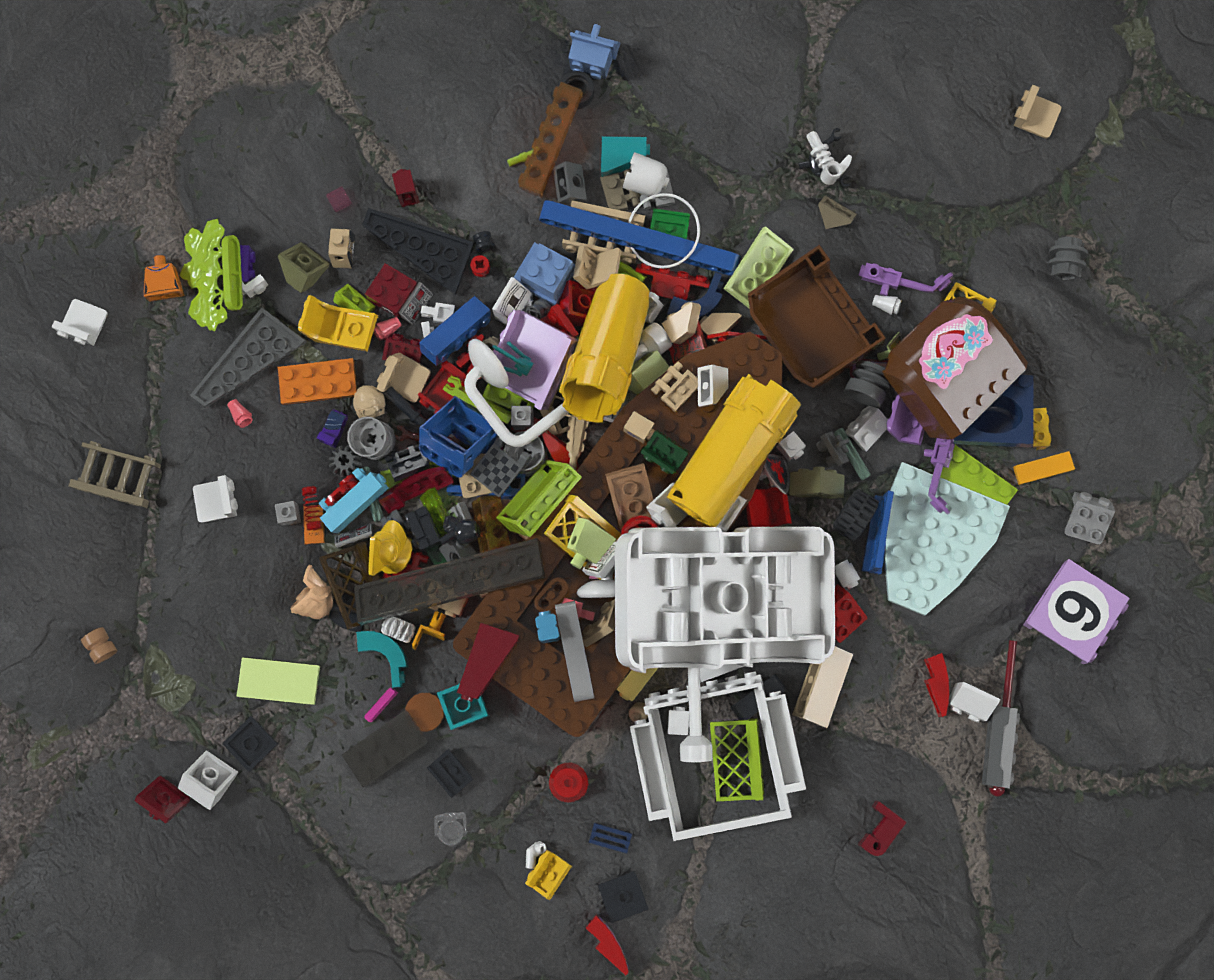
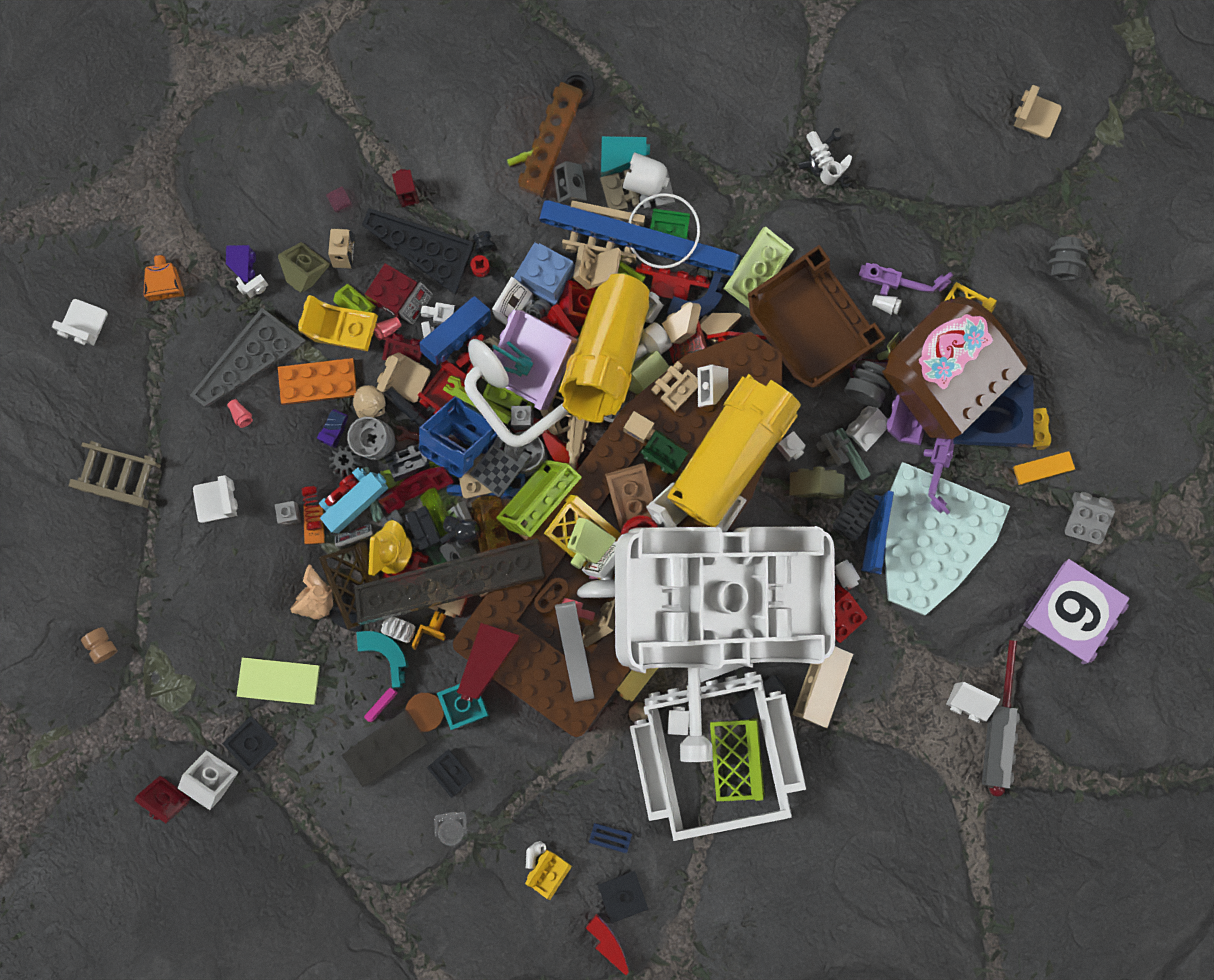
lime plant [179,219,243,331] -> none
dark azure brick [535,611,561,644] -> none
red cone [549,763,588,803] -> none
medium blue piece [568,24,620,80] -> none
red bracket [746,487,792,527] -> none
shield [759,454,790,494] -> none
dark tan slope [818,196,857,229] -> none
dark red piece [858,801,907,856] -> none
red slope [924,653,949,717] -> none
lime wing [940,445,1018,505] -> none

